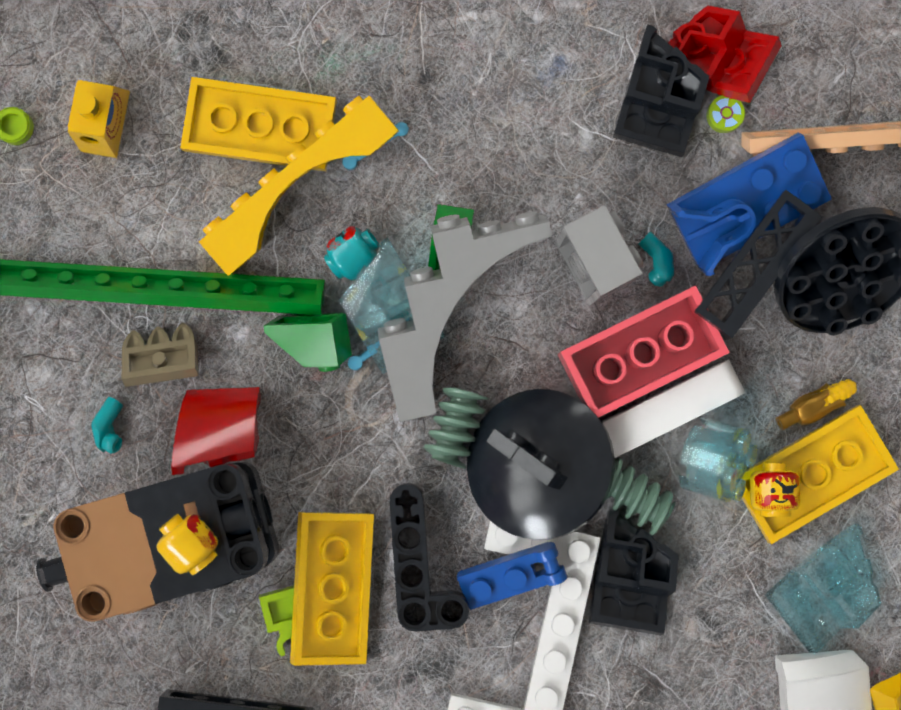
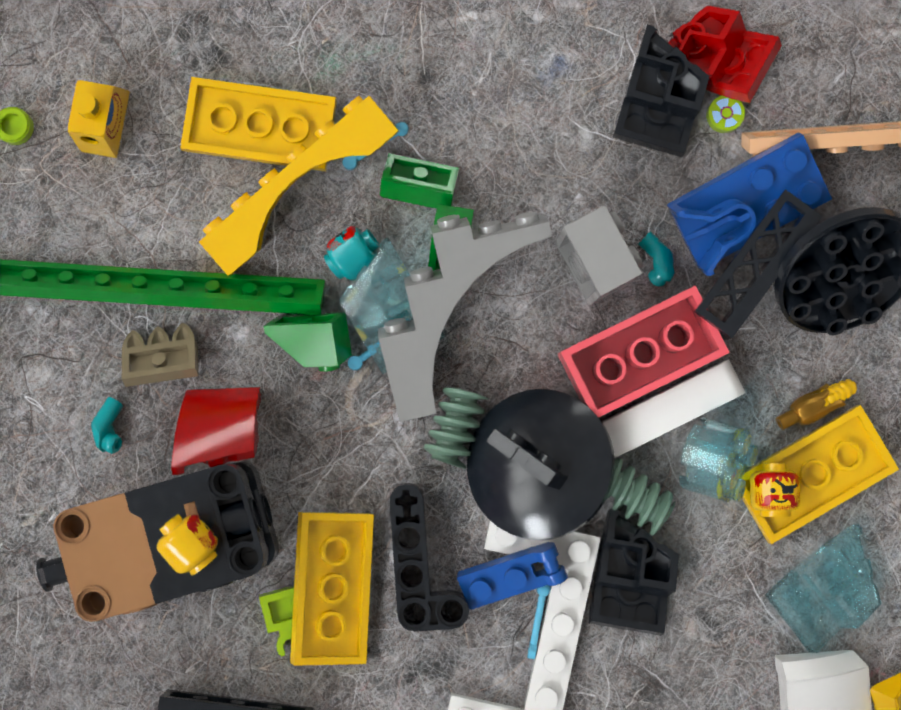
none -> green slope [380,153,459,209]
none -> medium azure hinge [527,585,551,660]

